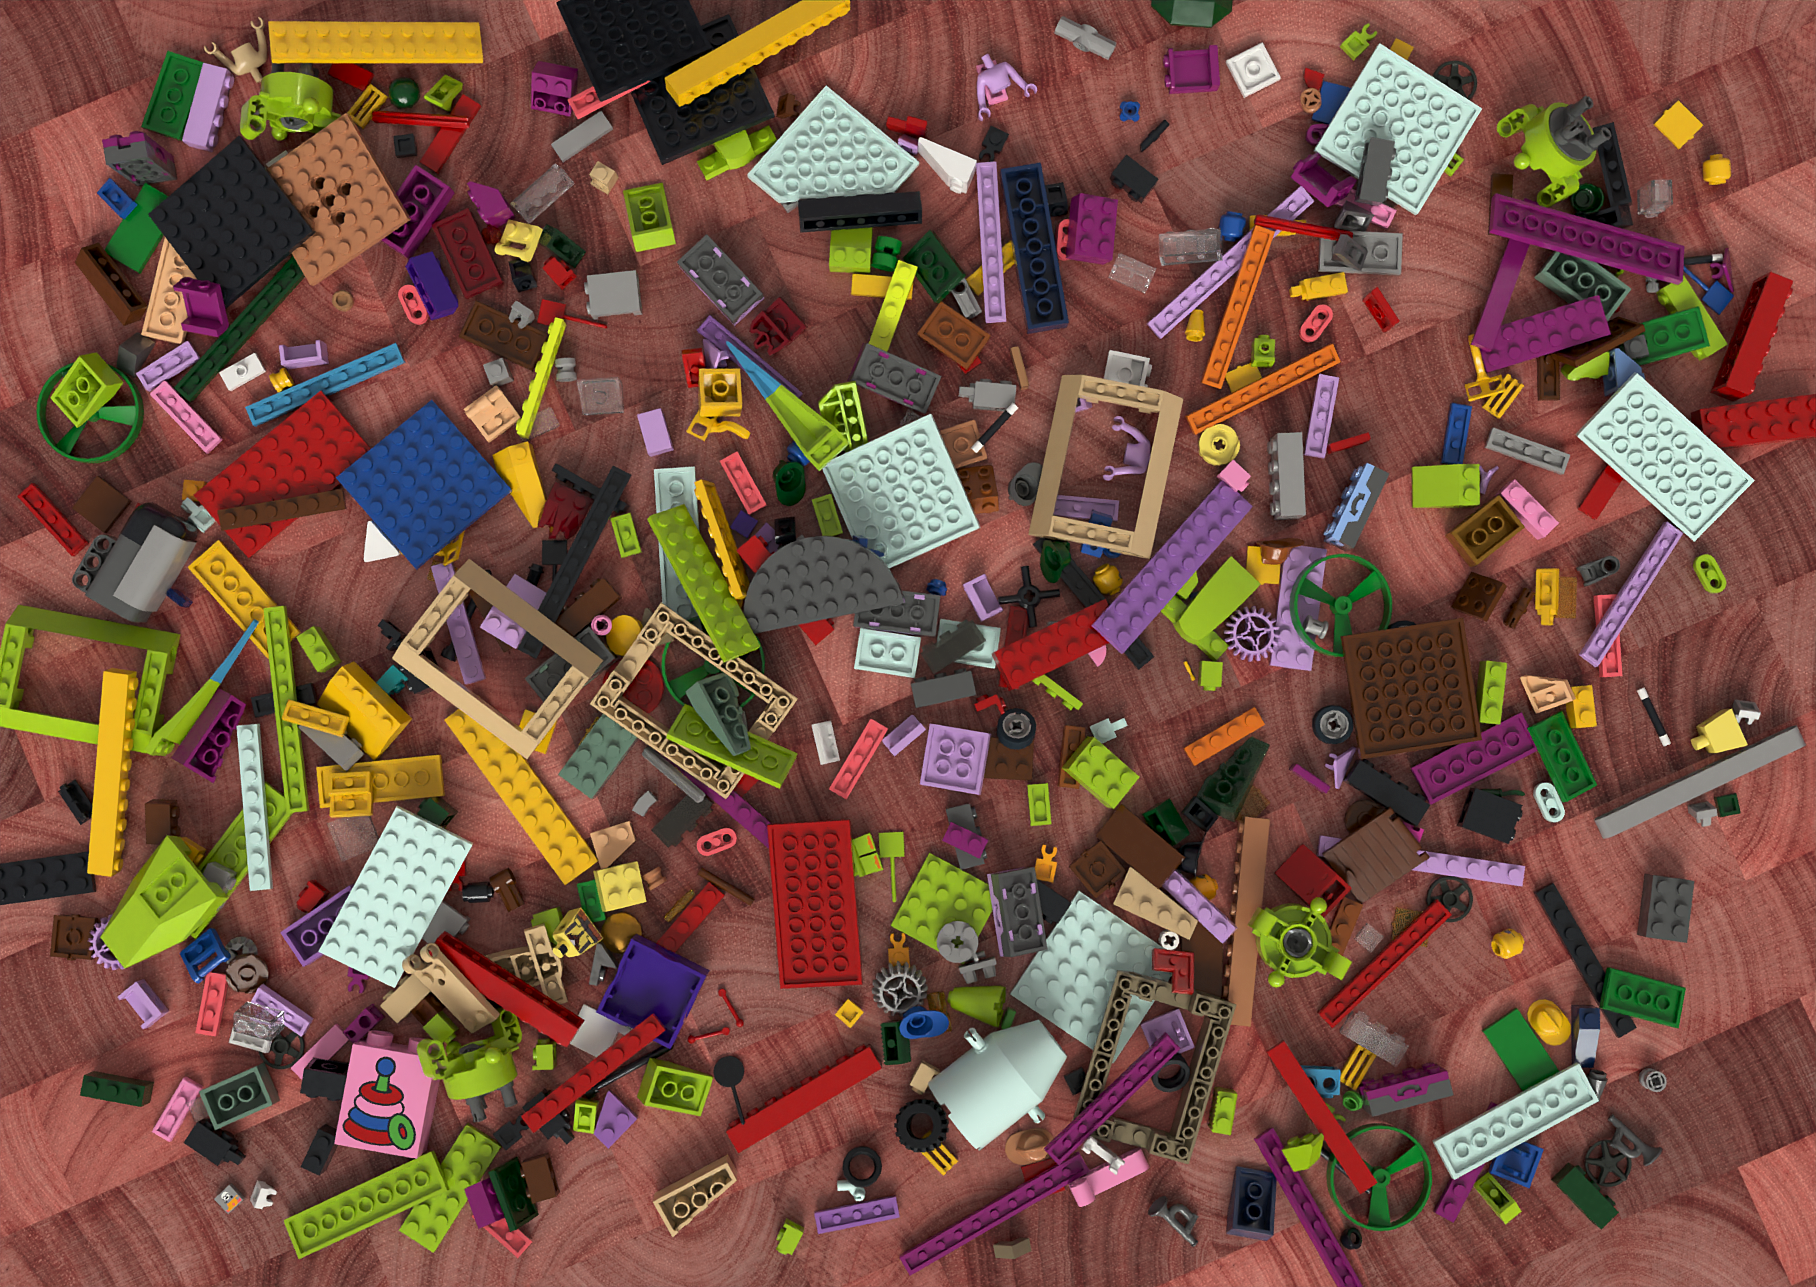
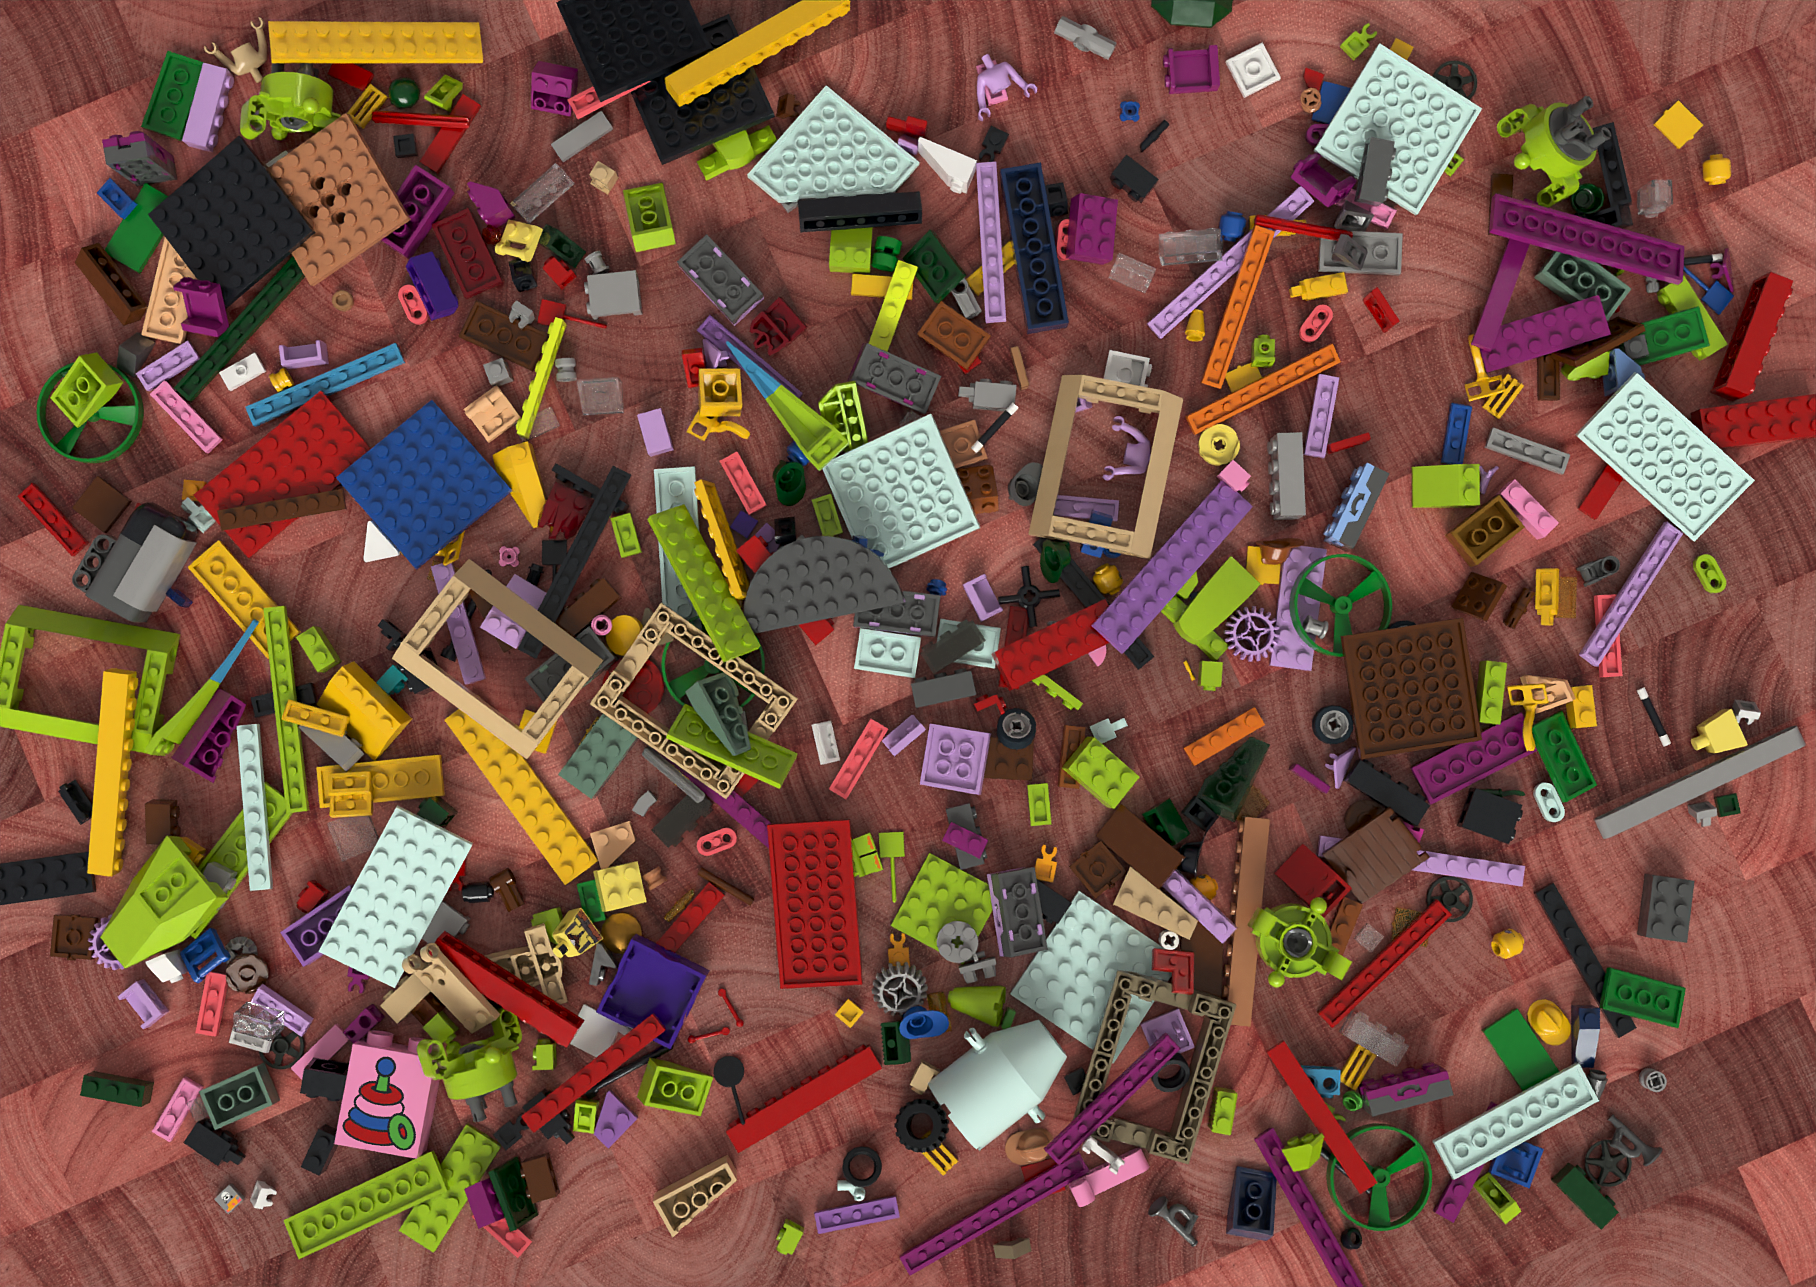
none -> white slope [146,949,188,984]
none -> bright pink plate [499,546,520,567]
none -> light grey bush [585,251,610,275]
none -> yellow piece [1507,683,1549,751]

